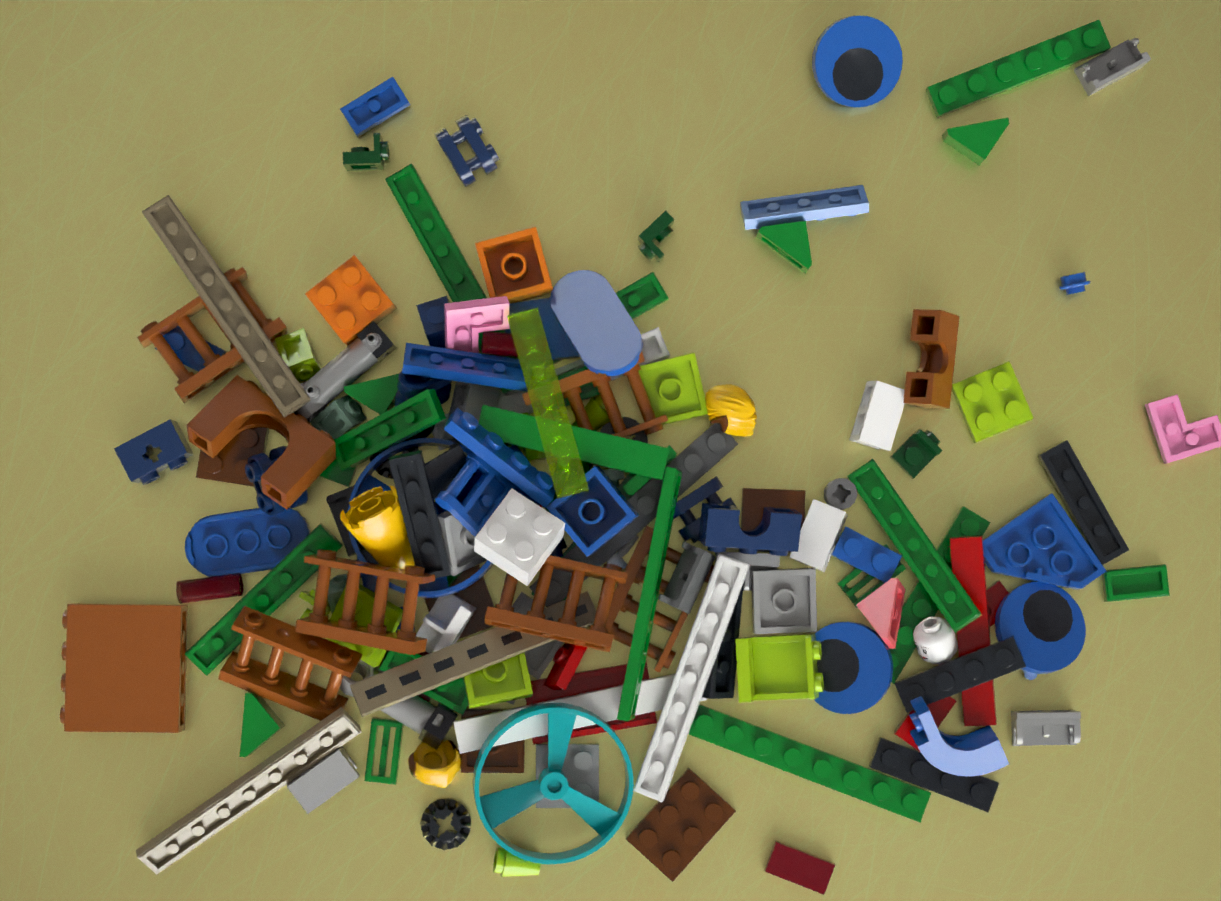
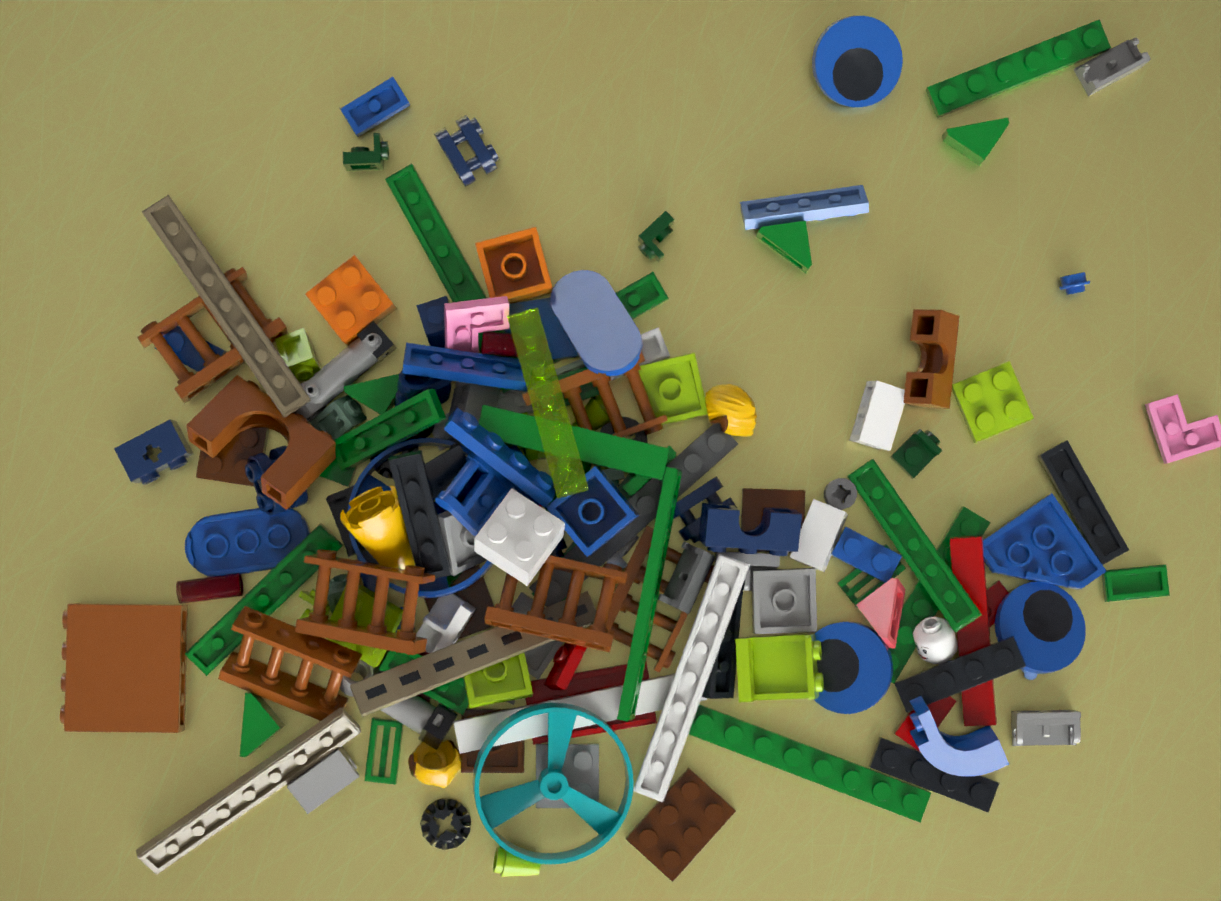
dark red tile [764,840,835,895] -> none

